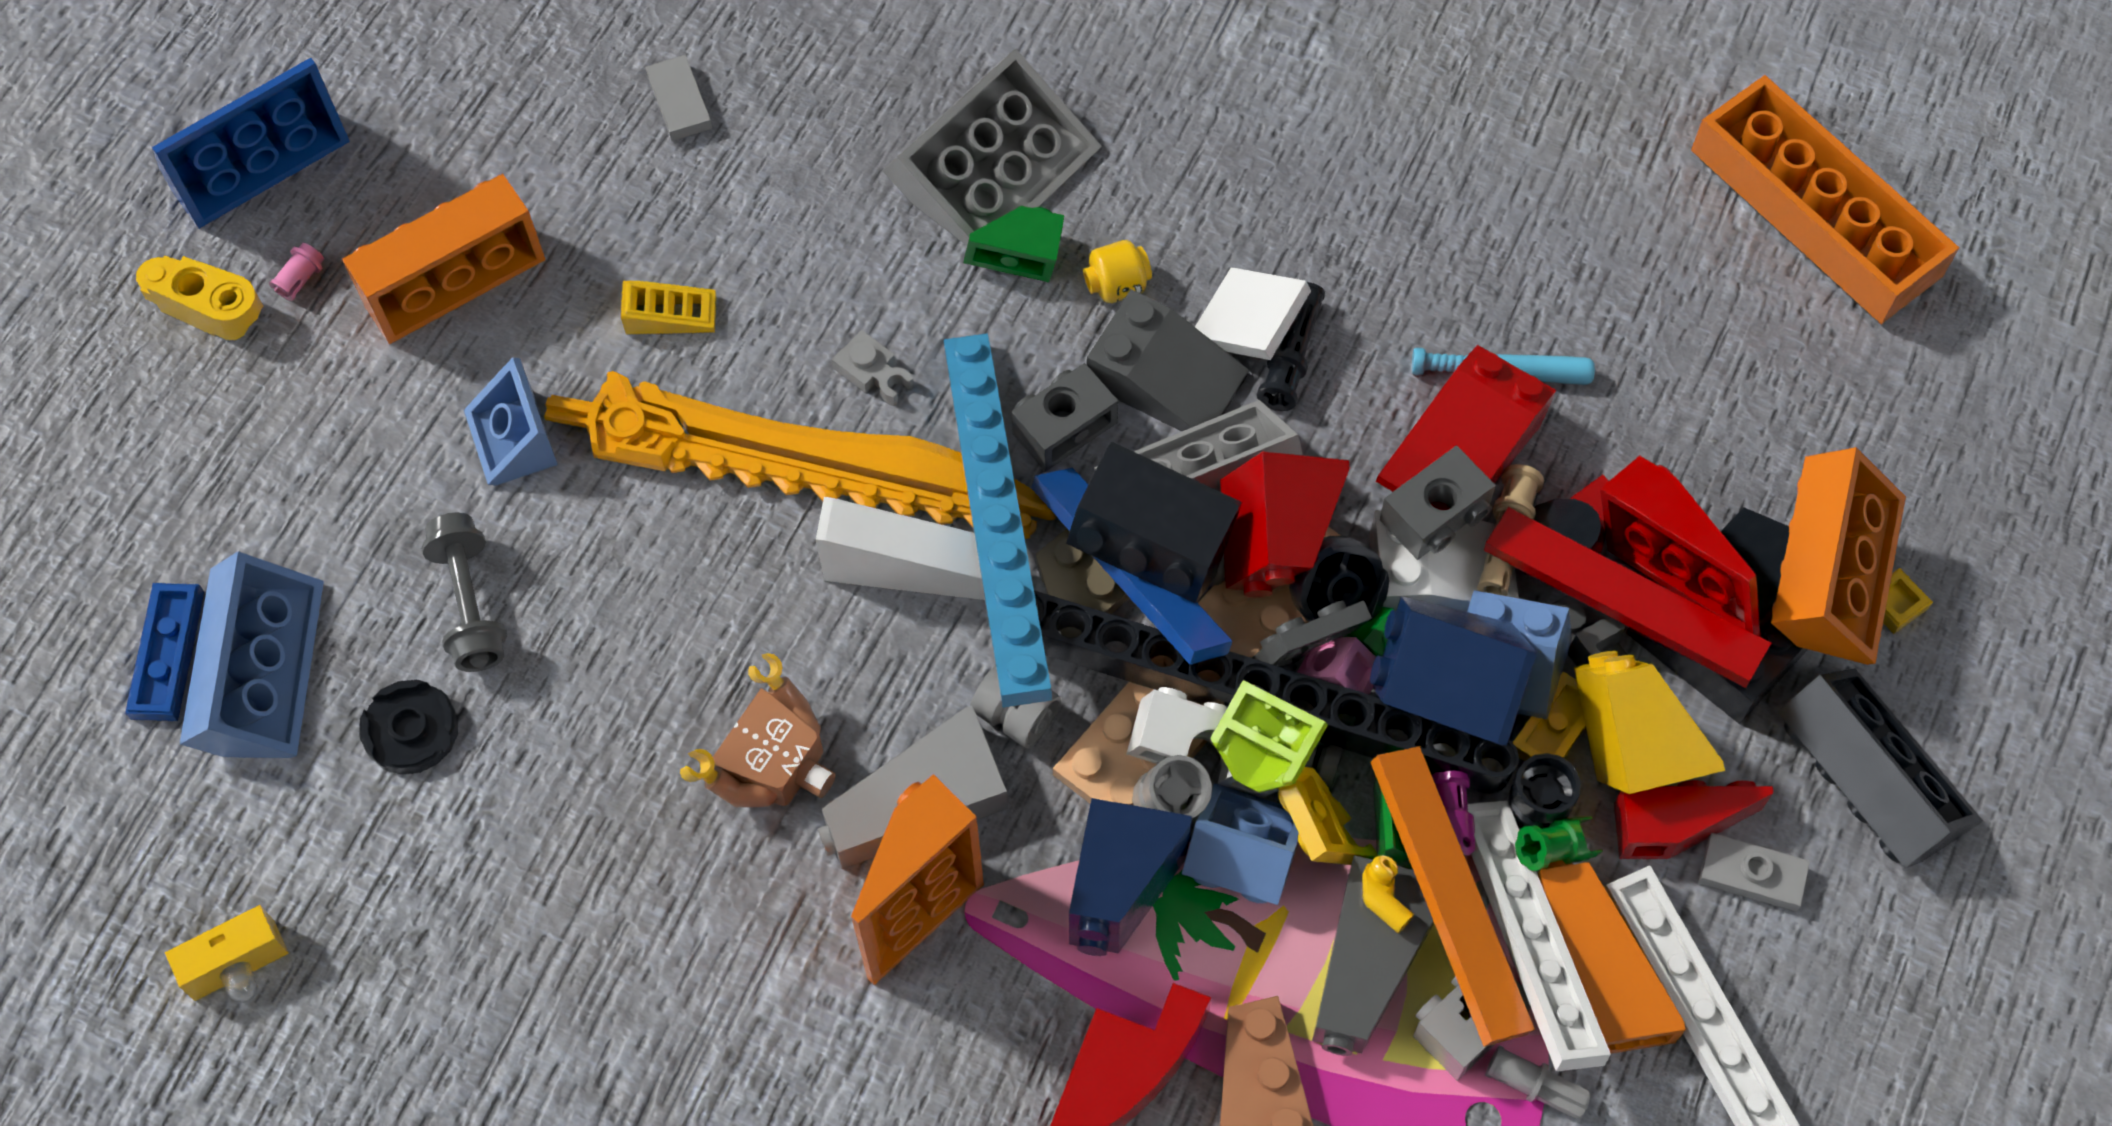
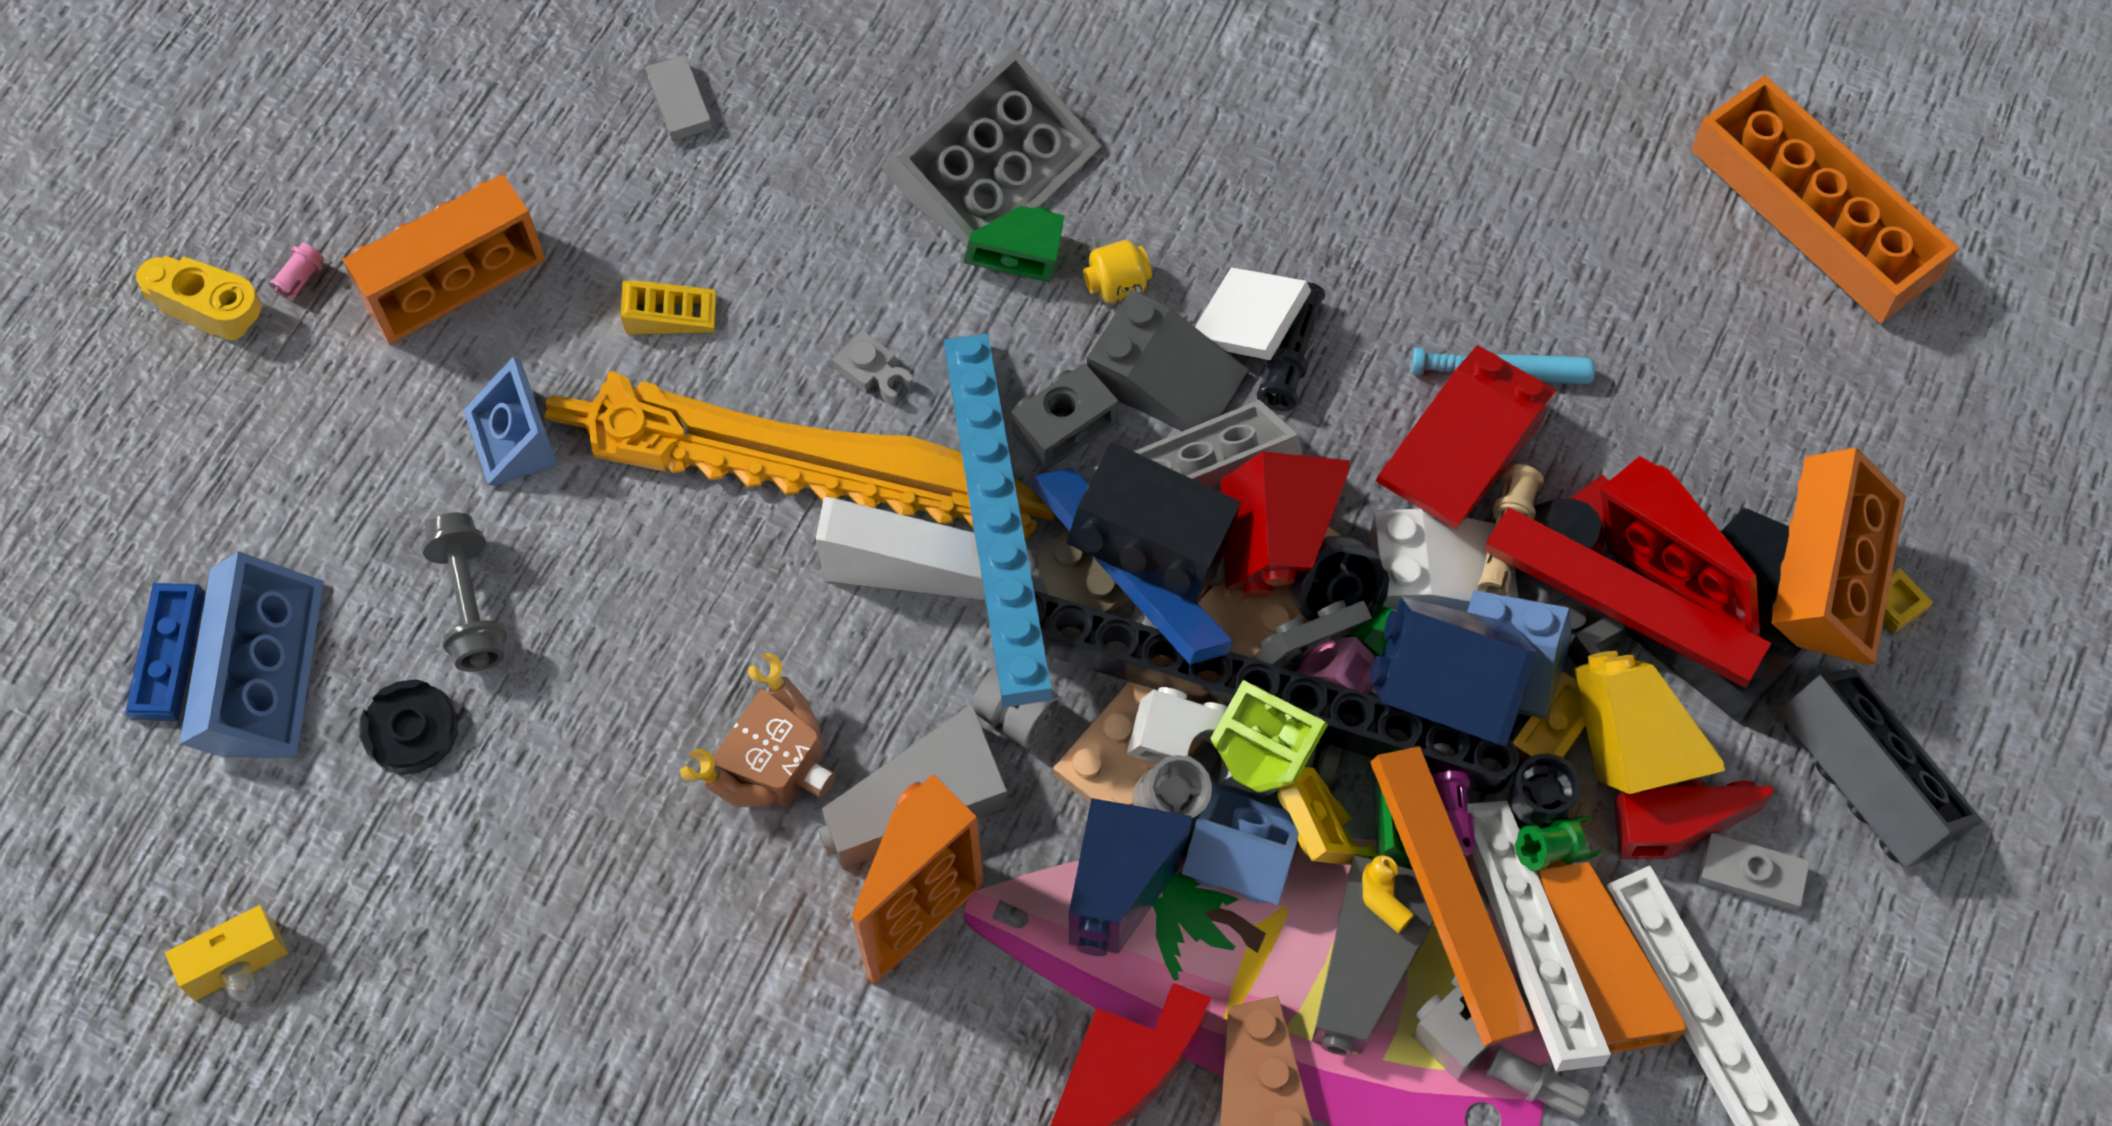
blue slope [152,58,350,229] -> none
dark grey brick [1379,445,1496,560] -> none

